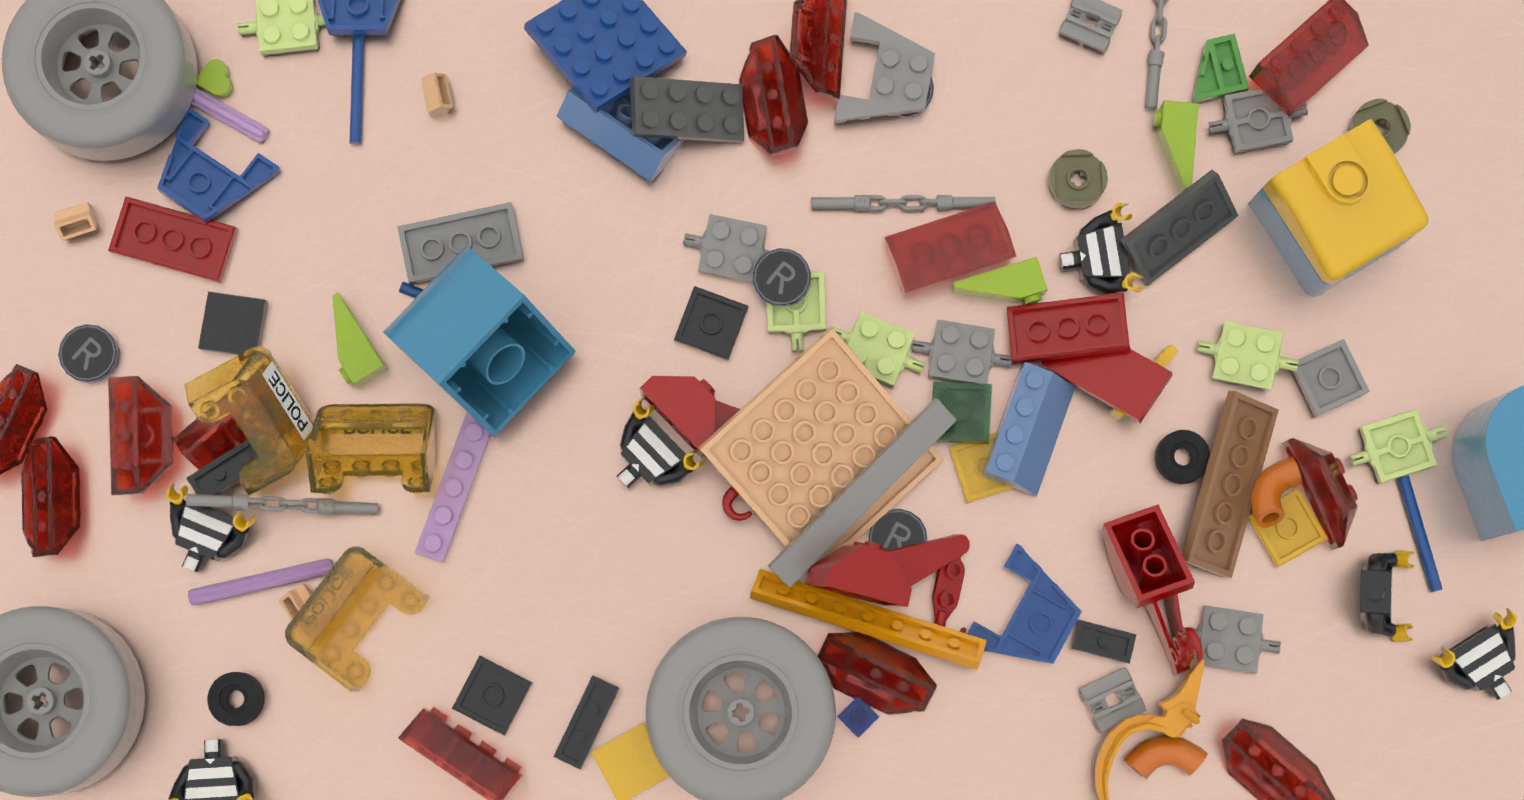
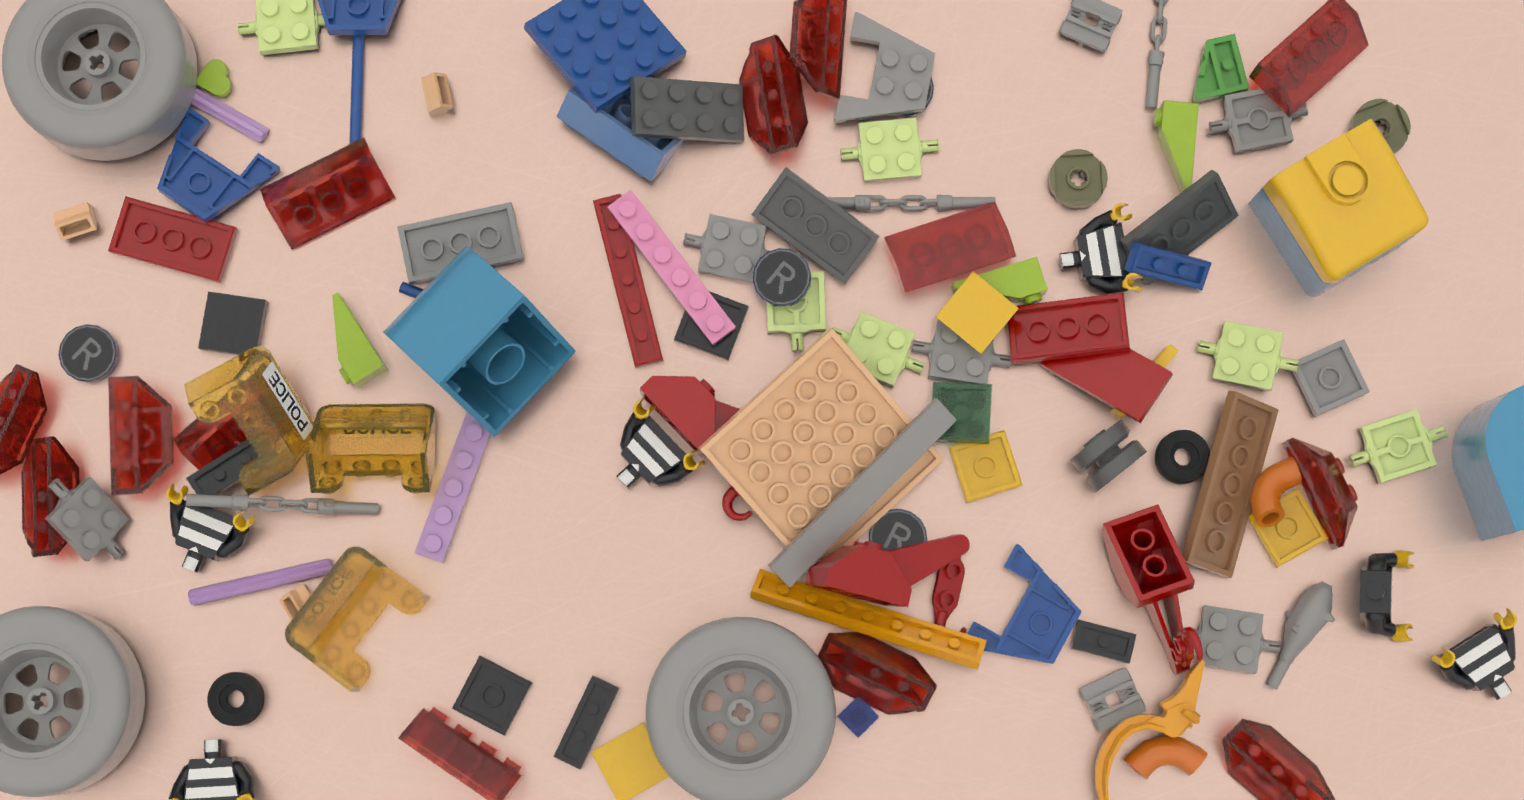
medium blue slope [981,362,1075,497] -> none
blue bar [1397,475,1443,592] -> none
none -> light grey plate [45,477,129,561]
none -> clear red slope [260,137,395,250]
none -> red tile [593,193,664,368]
none -> bright pink plate [608,190,736,346]
none -> dark grey plate [751,167,880,284]
none -> yellowish green plate [840,118,939,182]
none -> yellow tile [935,271,1019,354]
none -> dark grey wheel [1070,420,1147,492]
none -> blue tile [1124,241,1211,290]
none -> light grey piece [1266,581,1335,690]

